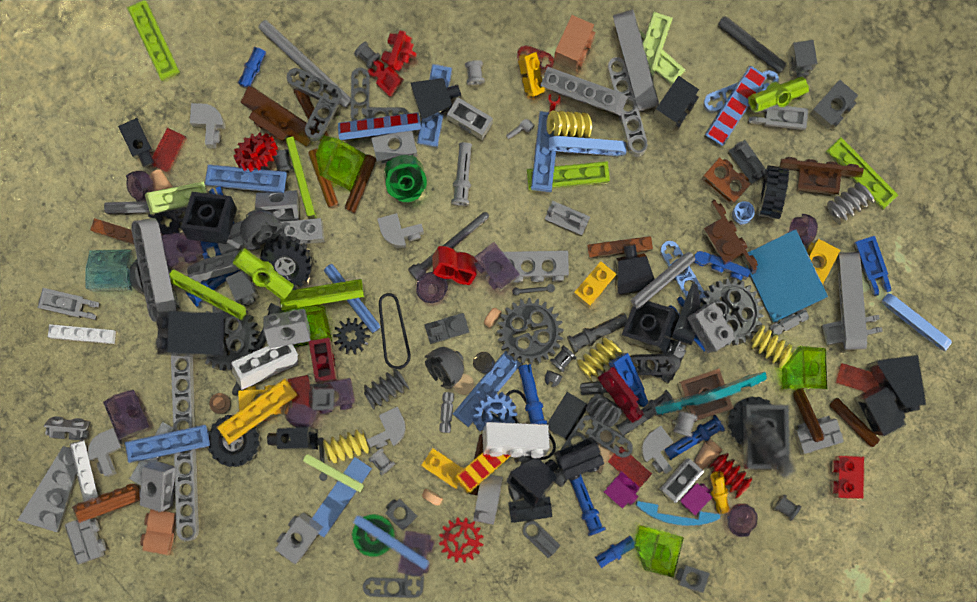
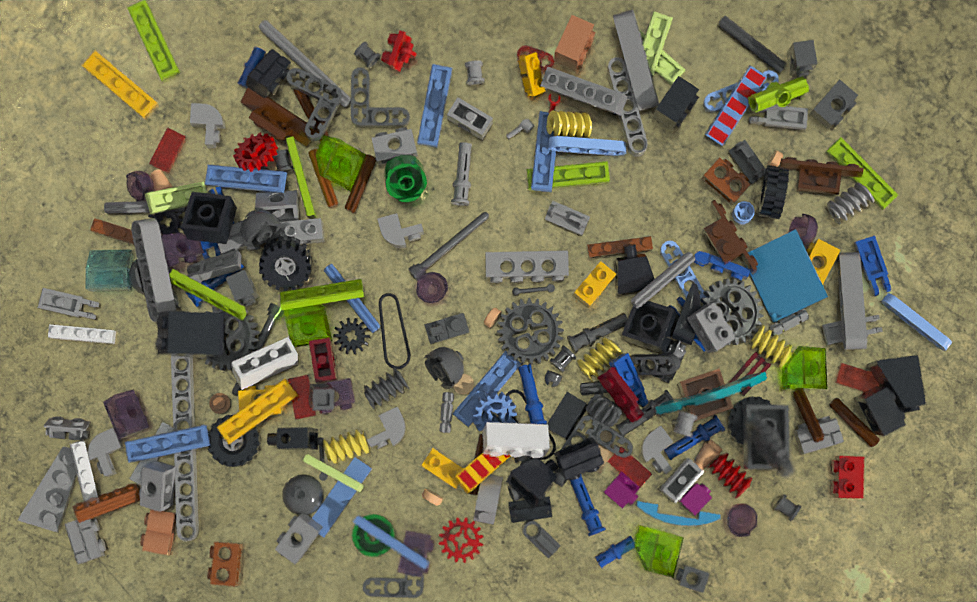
black torso [118,118,155,168] -> none
lime piece [232,248,294,300] -> none
light grey brick [263,309,310,348] -> none
clear purple hair [284,403,318,427] -> none
medium blue tile [338,112,421,140] -> none
red plate [367,60,404,96] -> none
light grey bush [368,448,395,476] -> none
dark grey brick [385,498,418,531] -> none
black torso [411,78,461,124] -> none
red brick [432,246,477,285] -> none
clear smoke tile [473,352,495,374] -> none
clear purple brick [474,242,520,292] -> none
yellow pin [710,472,730,514] -> none
none -> yellow tile [82,50,157,118]
none -> dark orange brick [207,542,242,586]
none -> black brick [246,49,291,98]
none -> dark grey cylinder [282,474,324,515]
none -> dark red tile [728,352,771,397]
none -> light nougat tile [766,150,783,168]

